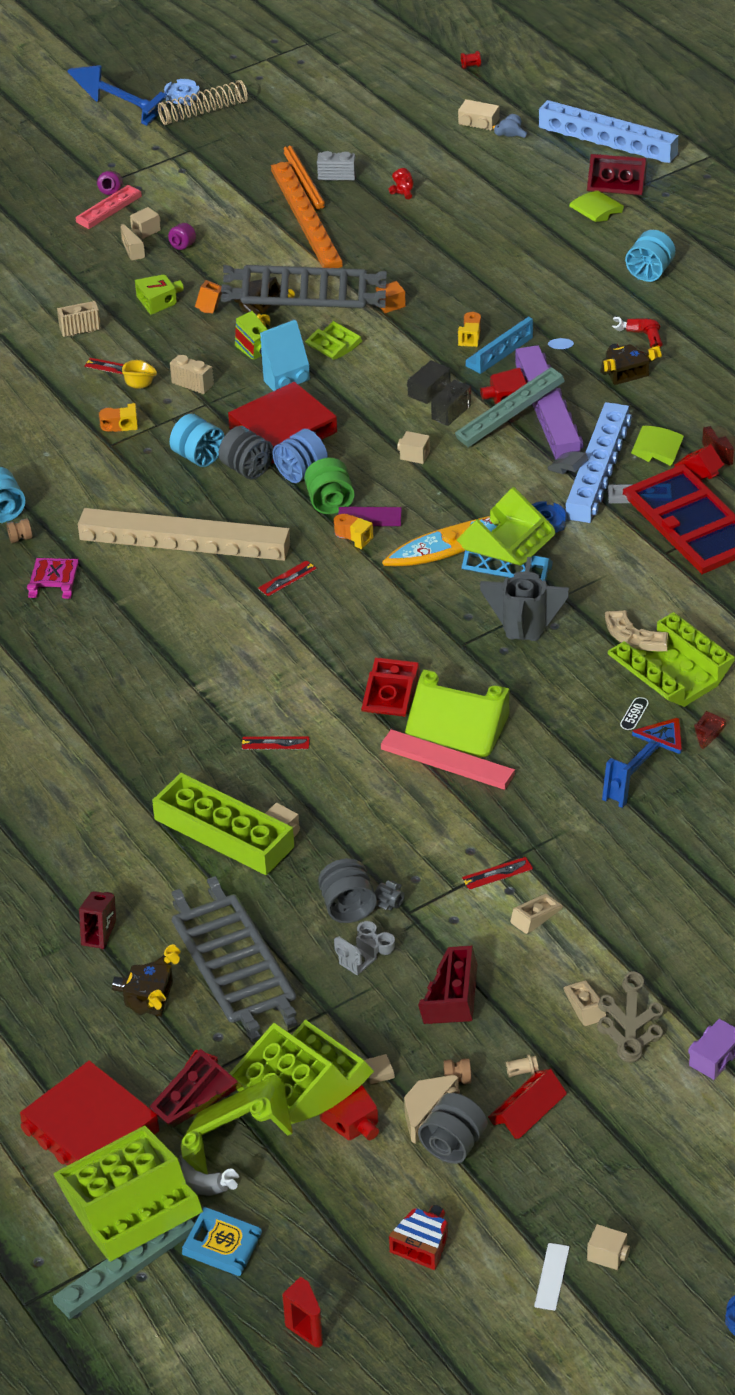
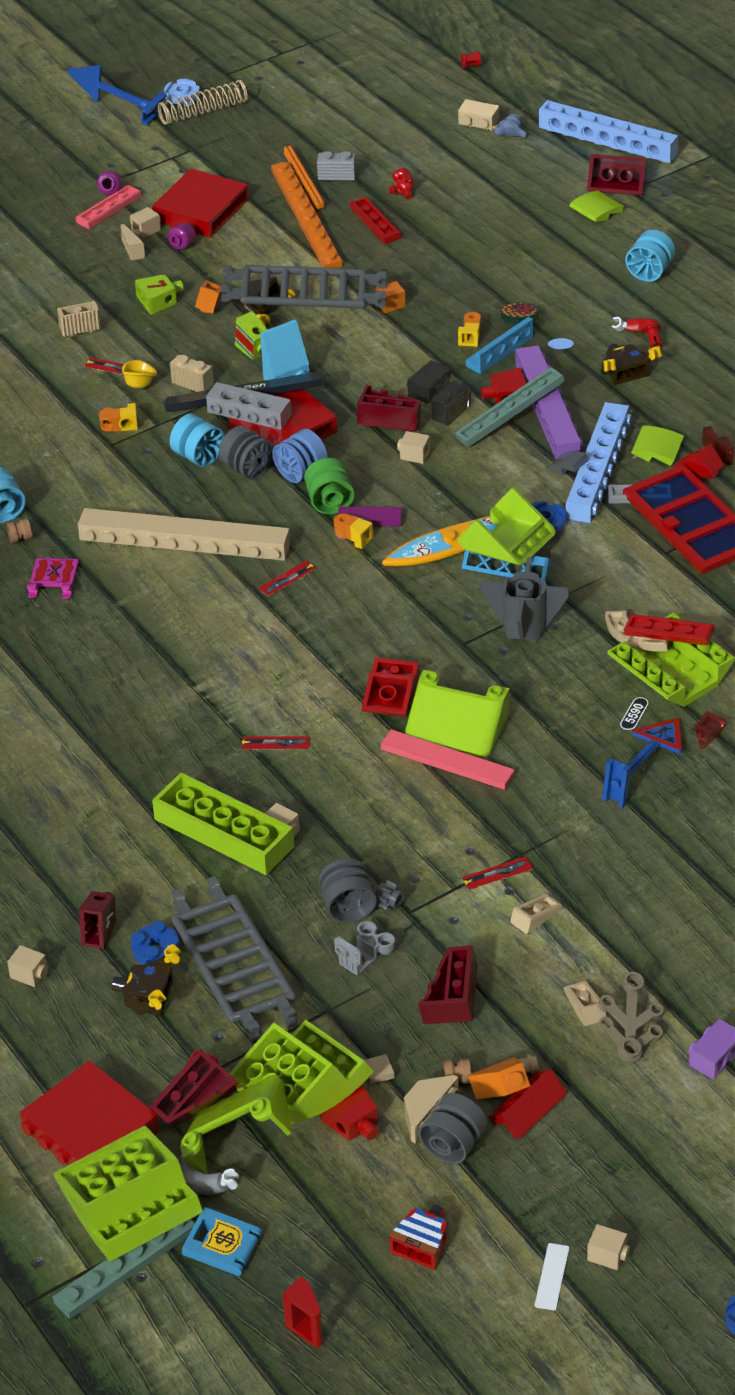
lime slope [305,321,362,360] -> none
none -> tan brick [7,945,48,987]
none -> blue plate [131,921,180,965]
none -> red brick [152,168,249,238]
none -> black tile [165,371,324,412]
none -> light grey brick [206,382,291,430]
none -> red tile [350,197,401,244]
none -> dark red wedge [357,384,421,432]
none -> orange slope [467,1057,530,1100]
none -> tile [500,302,540,324]
none -> red tile [624,614,715,646]

